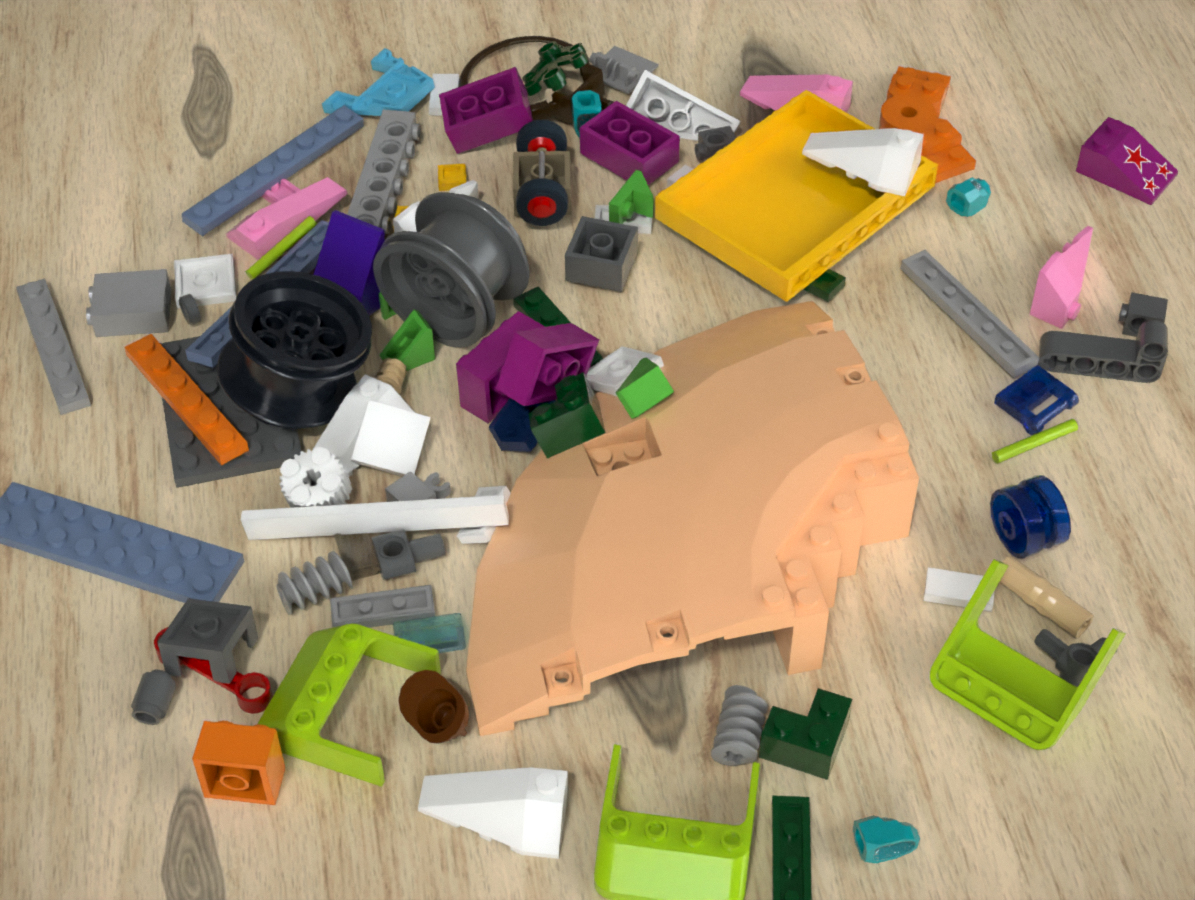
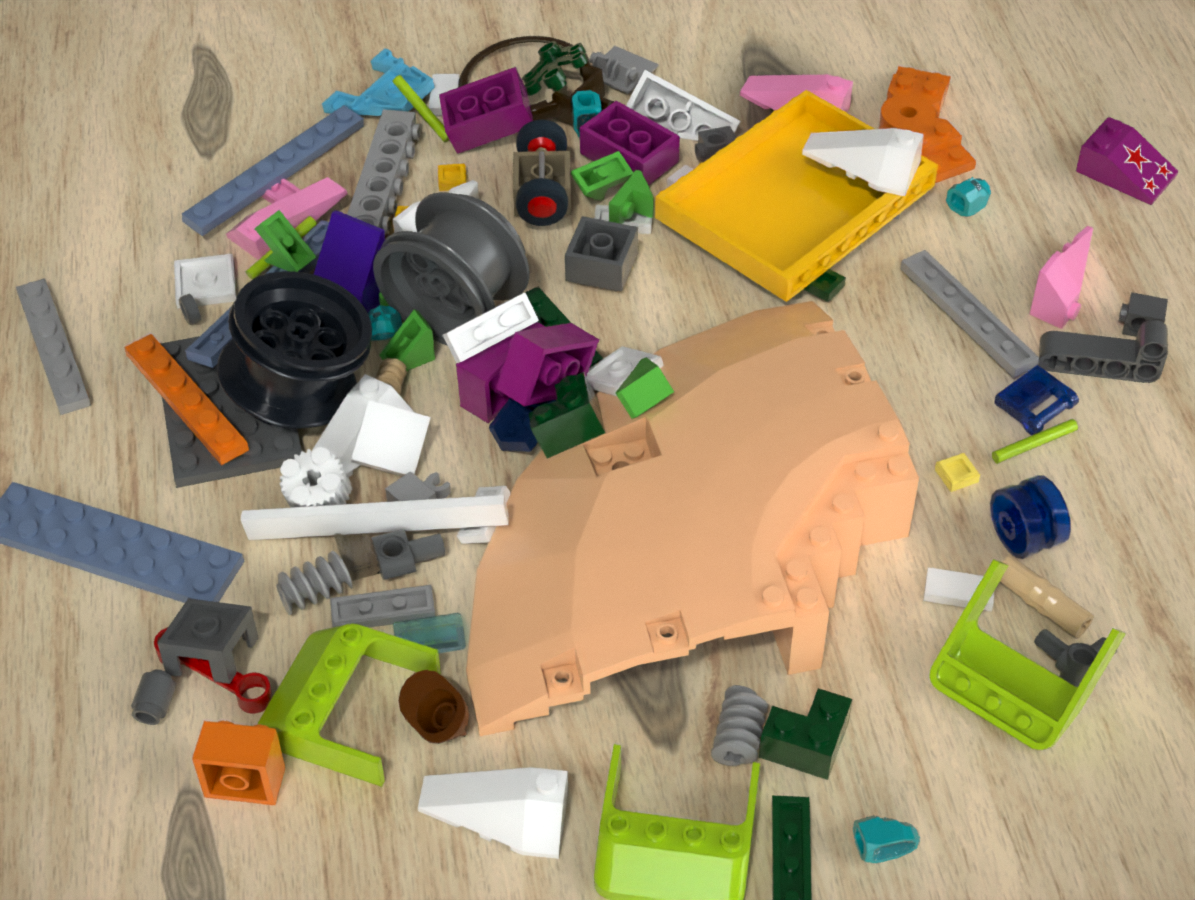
light grey brick [86,269,172,337] -> none
none -> bright green slope [255,210,316,272]
none -> teal rock [368,305,402,341]
none -> lime bar [392,75,449,142]
none -> white plate [443,293,539,363]
none -> bright green slope [571,151,633,201]
none -> light yellow tile [935,453,980,492]

